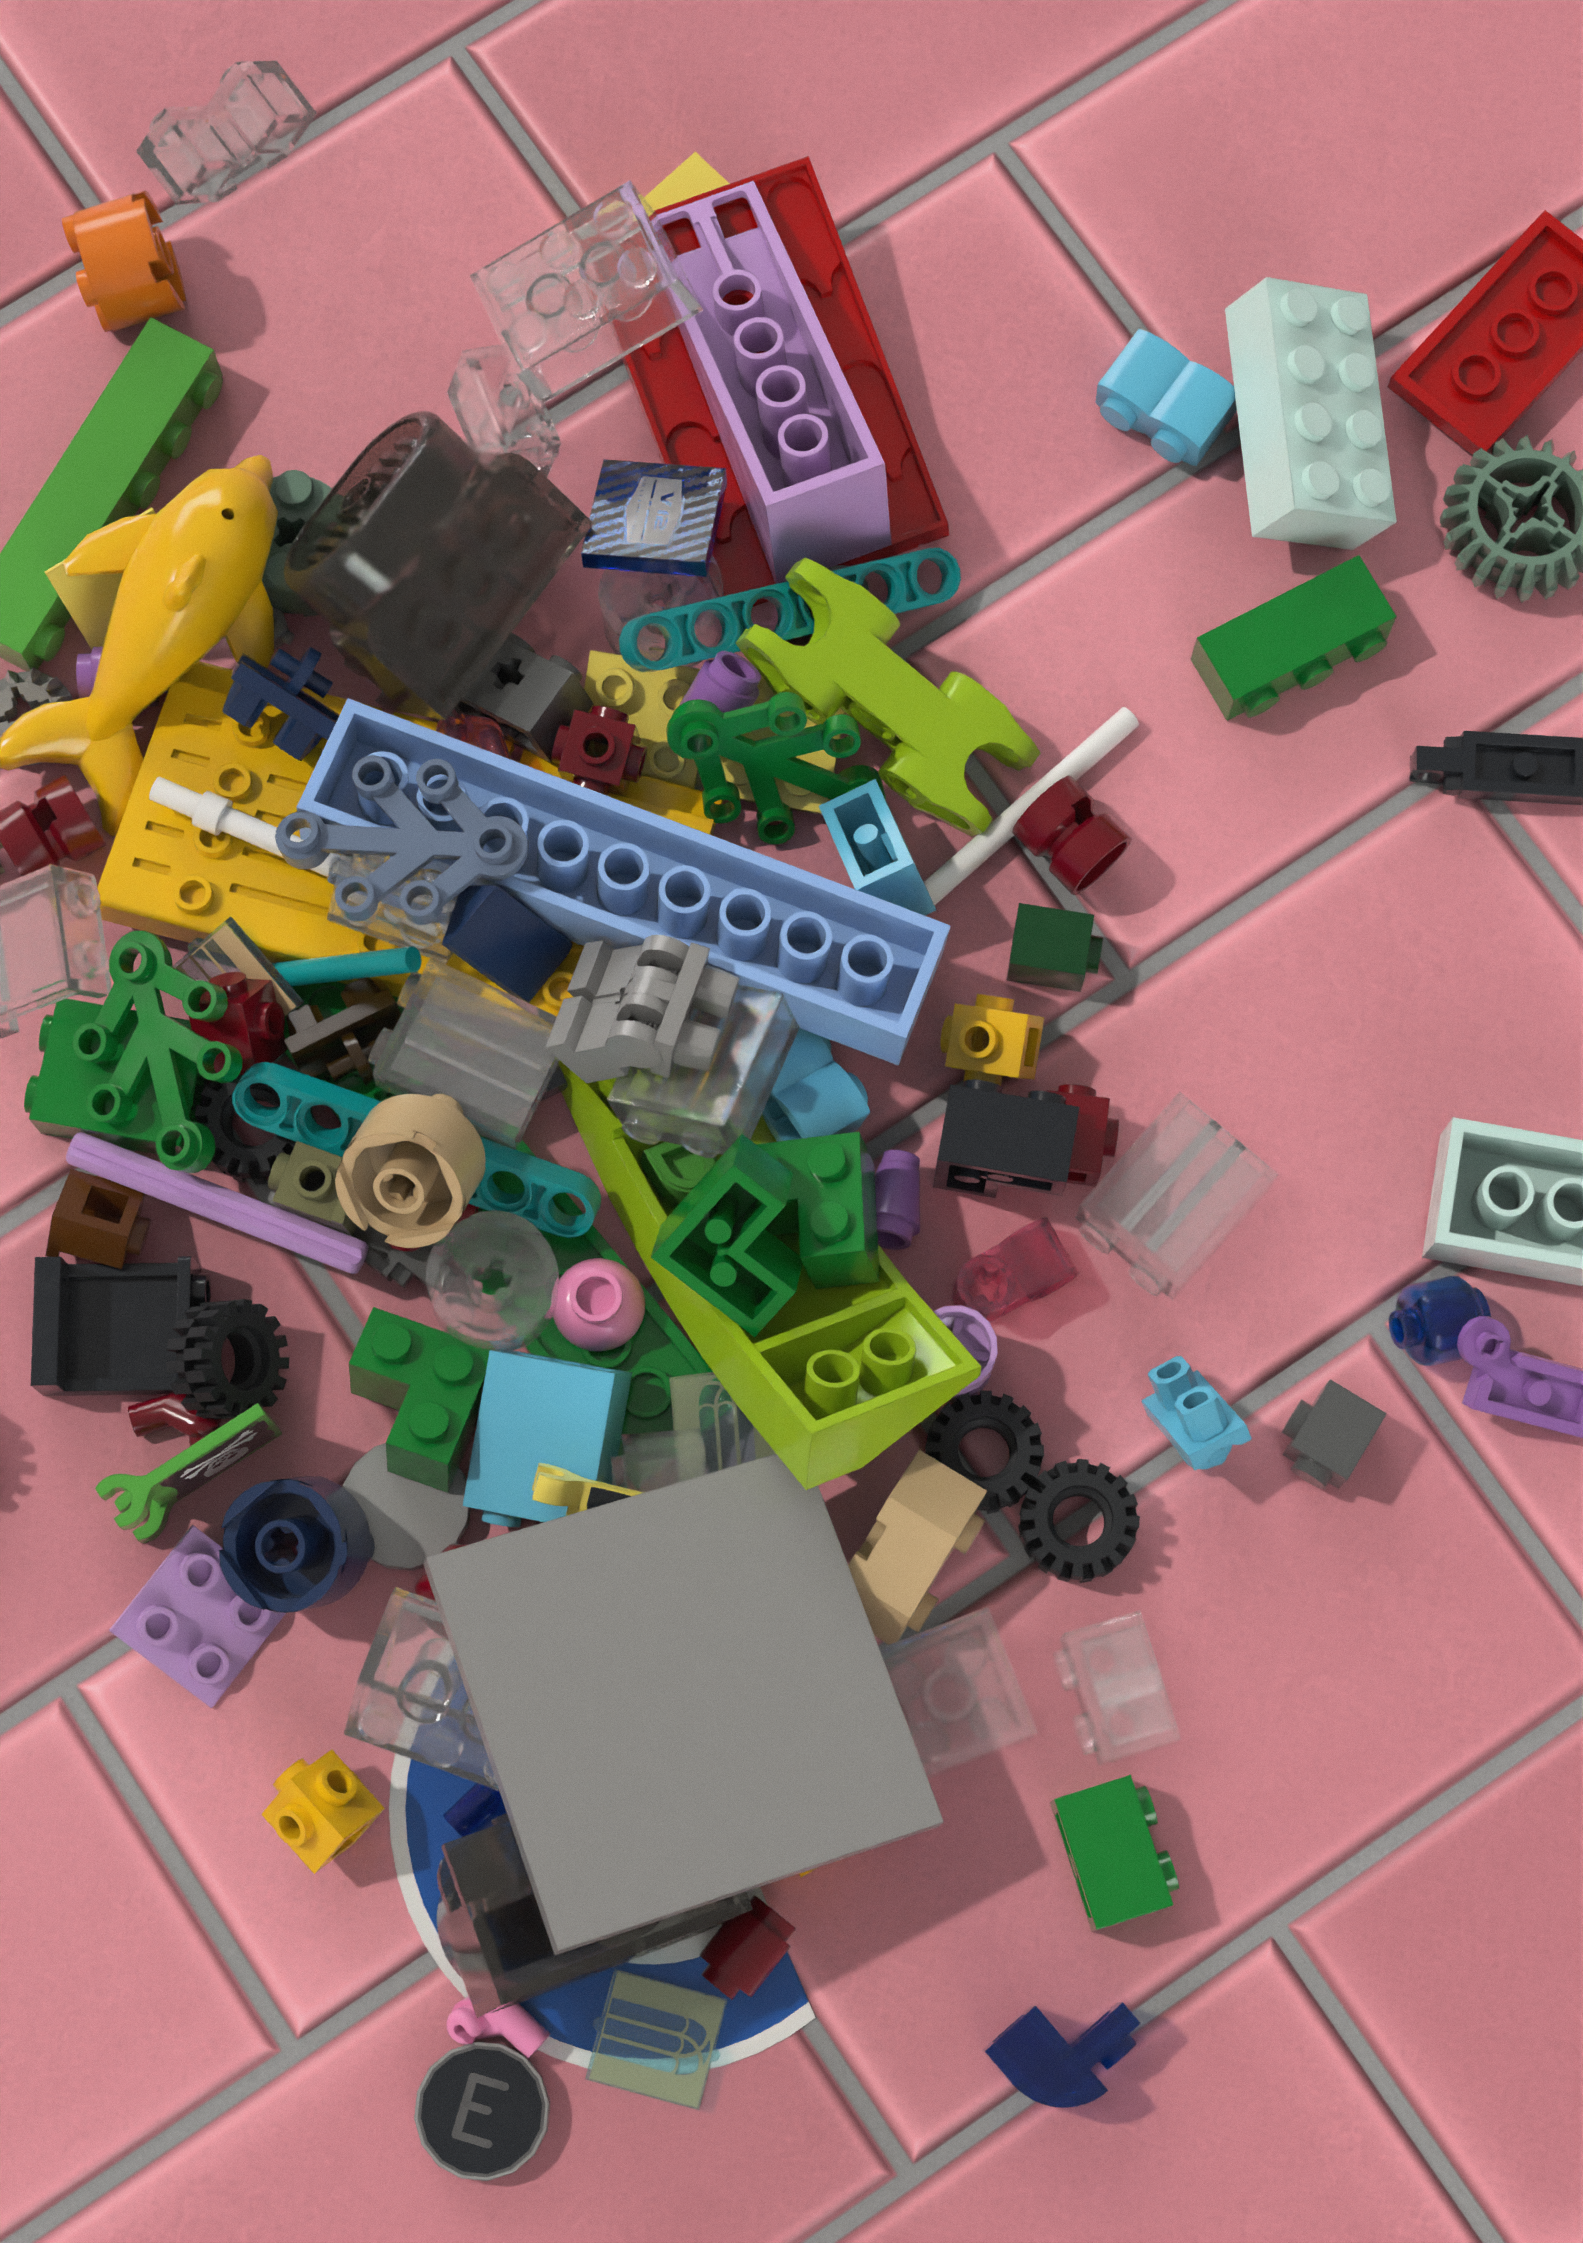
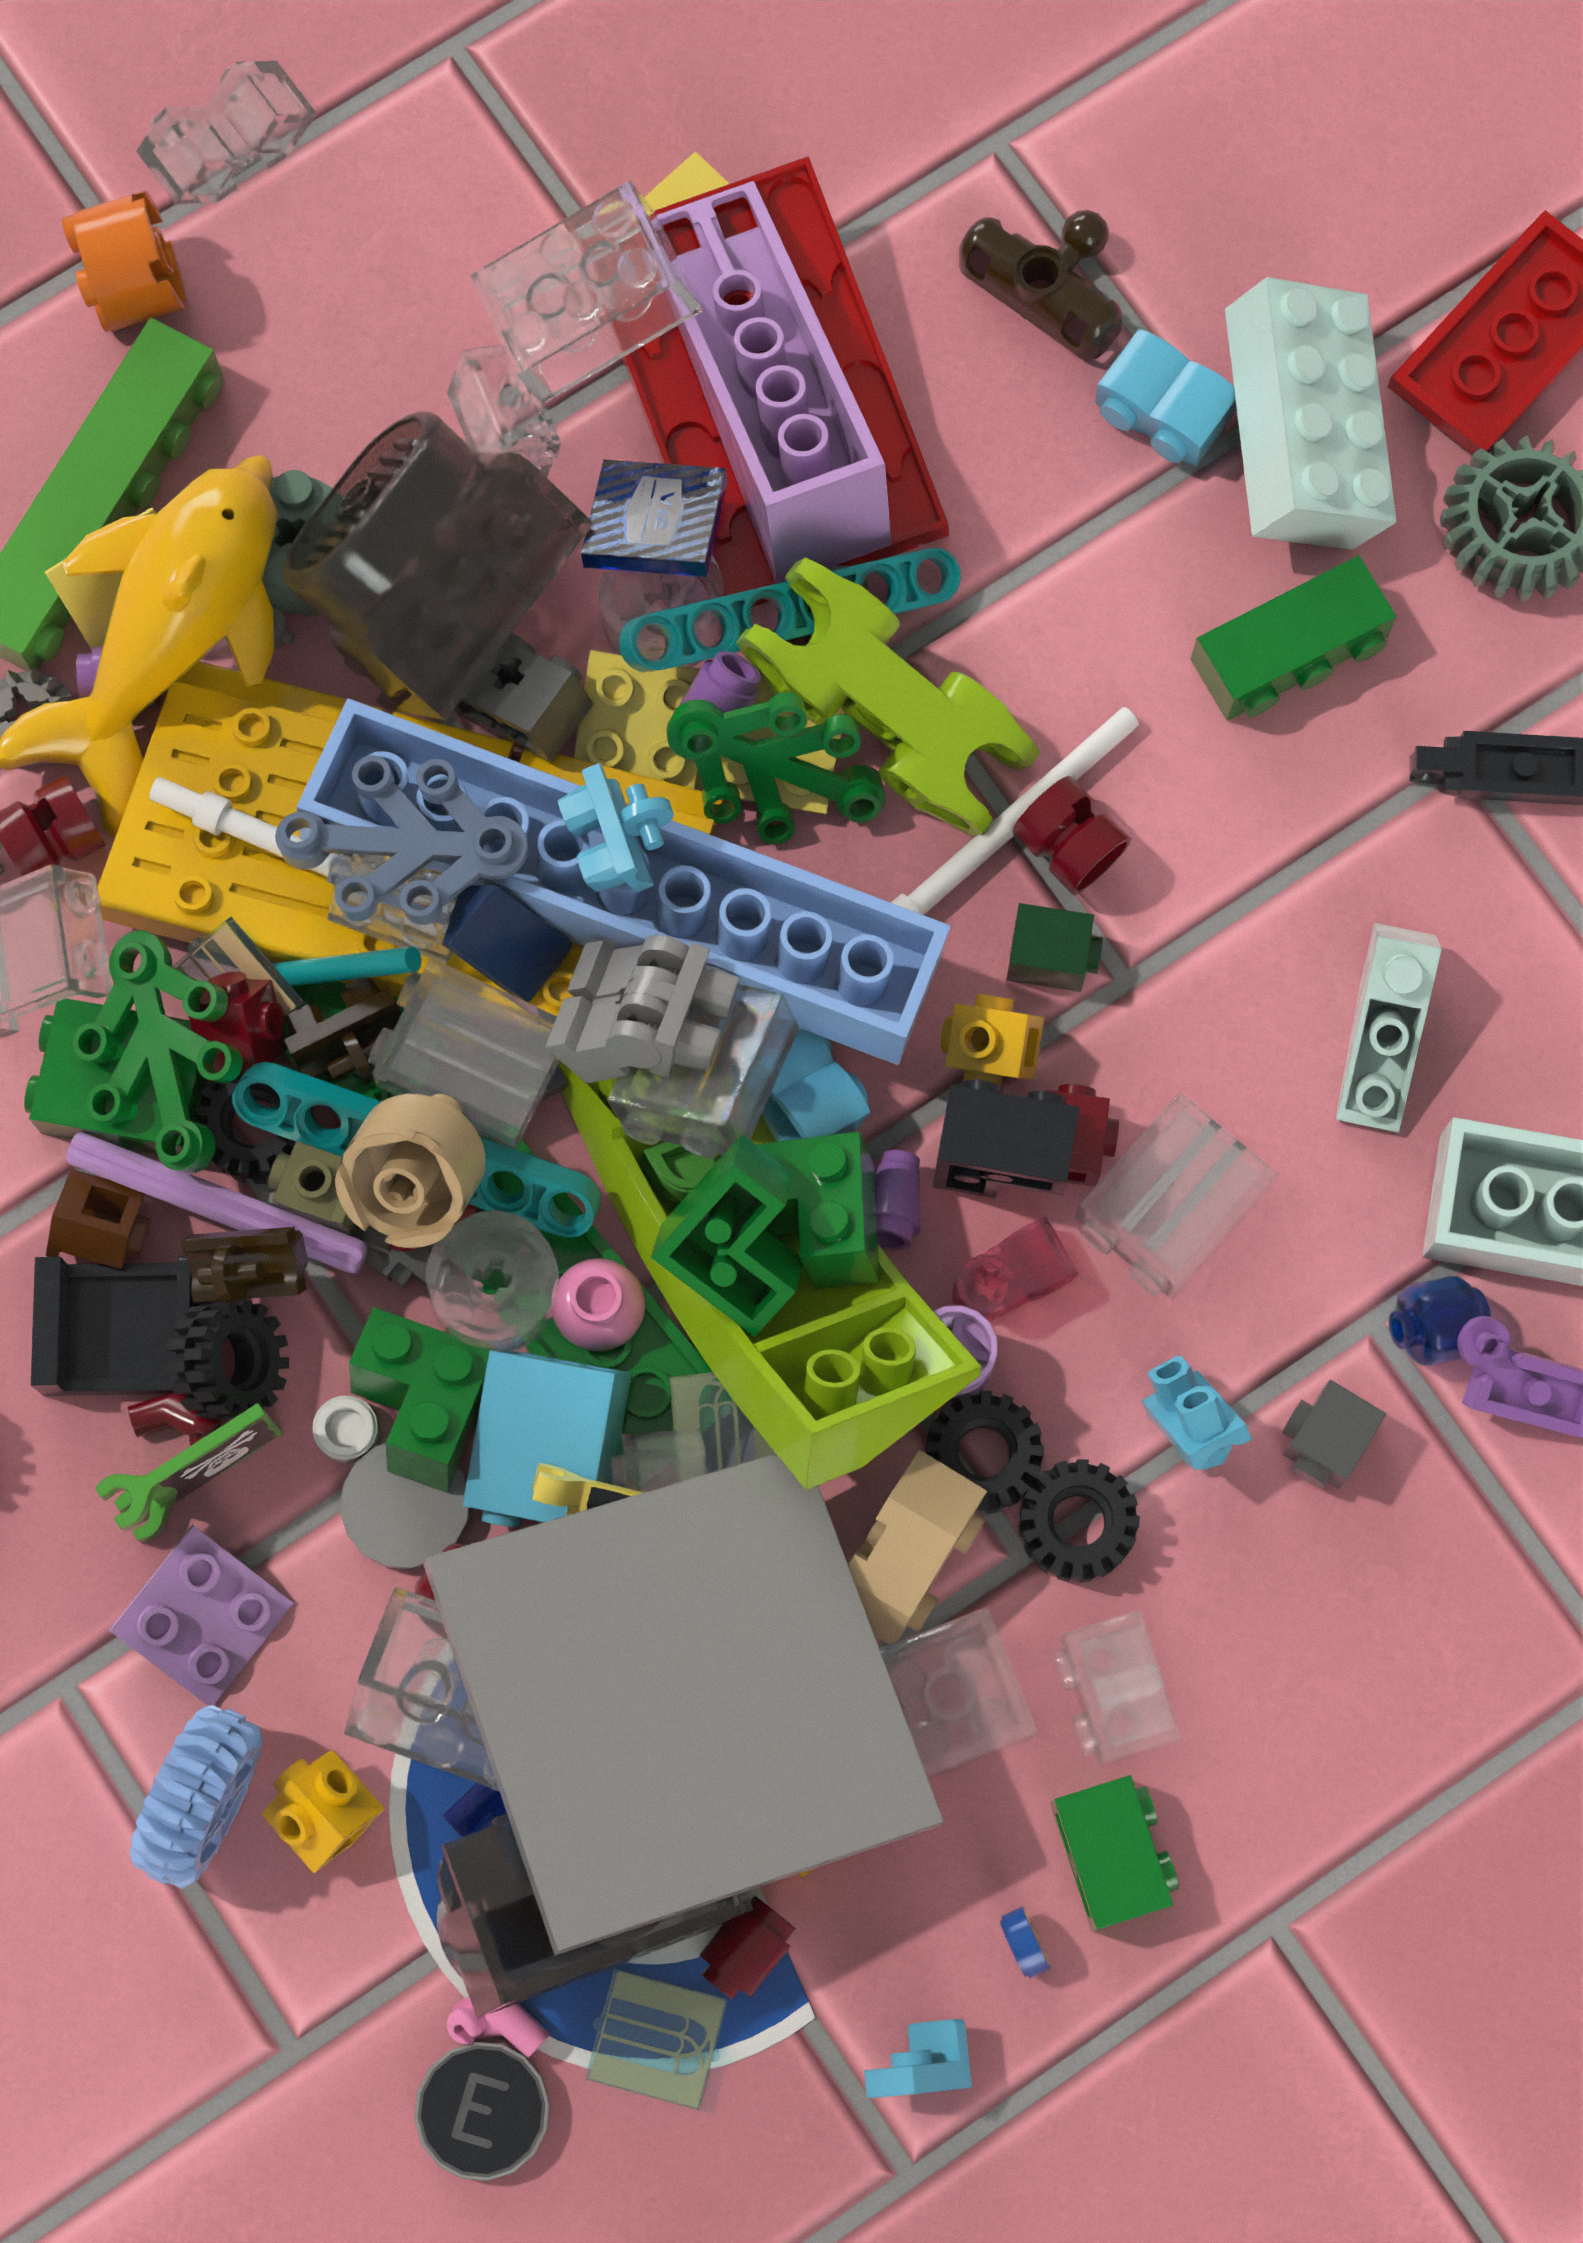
dark blue brick [219,1476,375,1613] -> none
dark blue hips [223,647,340,761] -> none
clear pink arm [436,714,512,760] -> none
dark red brick [552,706,647,797] -> none
medium azure brick [819,779,936,915] -> none
clear blue brick [982,2002,1141,2108] -> none
none -> light blue gear [130,1705,263,1889]
none -> dark brown hips [181,1226,308,1303]
none -> white tile [313,1396,380,1463]
none -> medium azure hips [557,763,674,893]
none -> medium azure bracket [864,2018,972,2098]
none -> dark brown piece [959,210,1122,360]
none -> blue tile [1000,1906,1051,1978]
none -> light aqua slope [1336,923,1442,1133]

